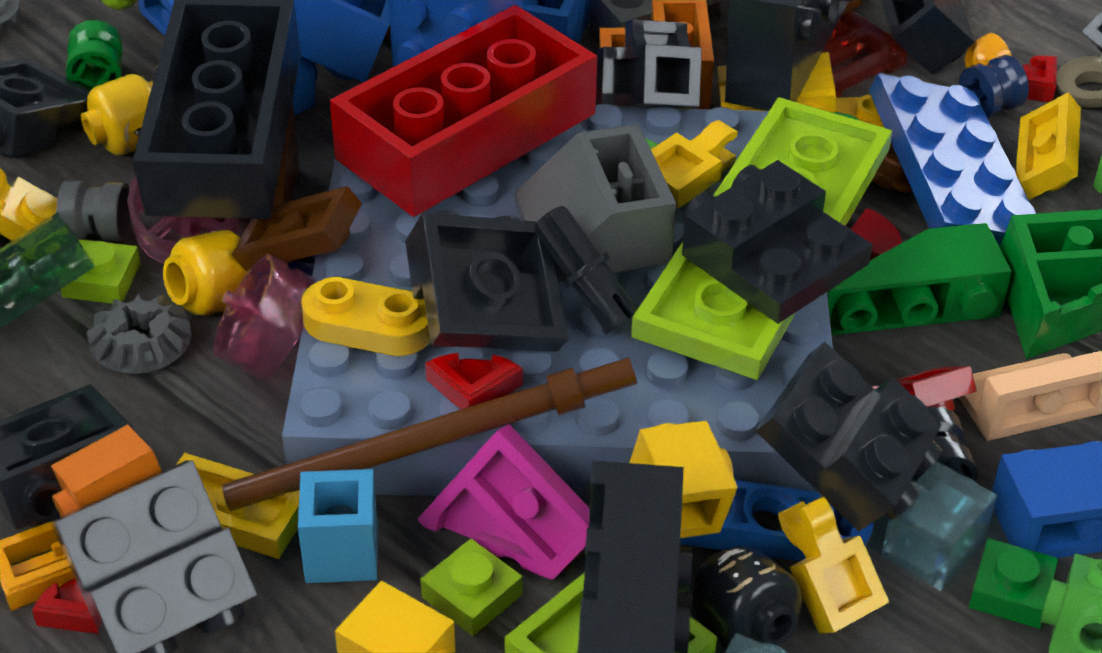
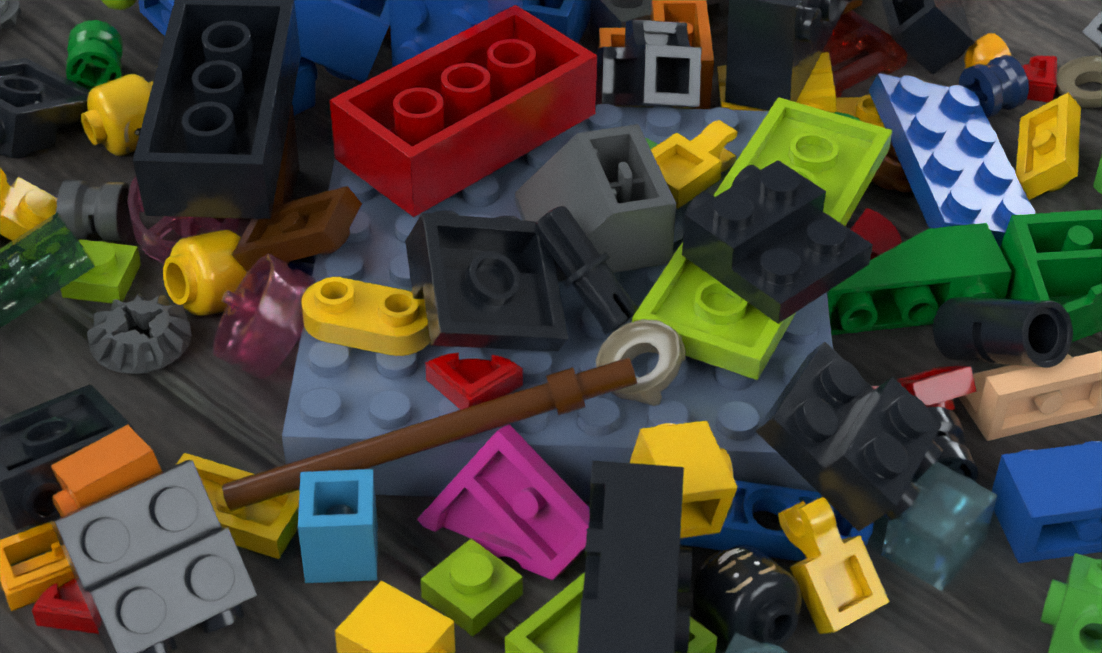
green plate [968,538,1058,629] -> none
none -> dark tan piece [596,319,686,406]
none -> black pin [933,297,1073,368]

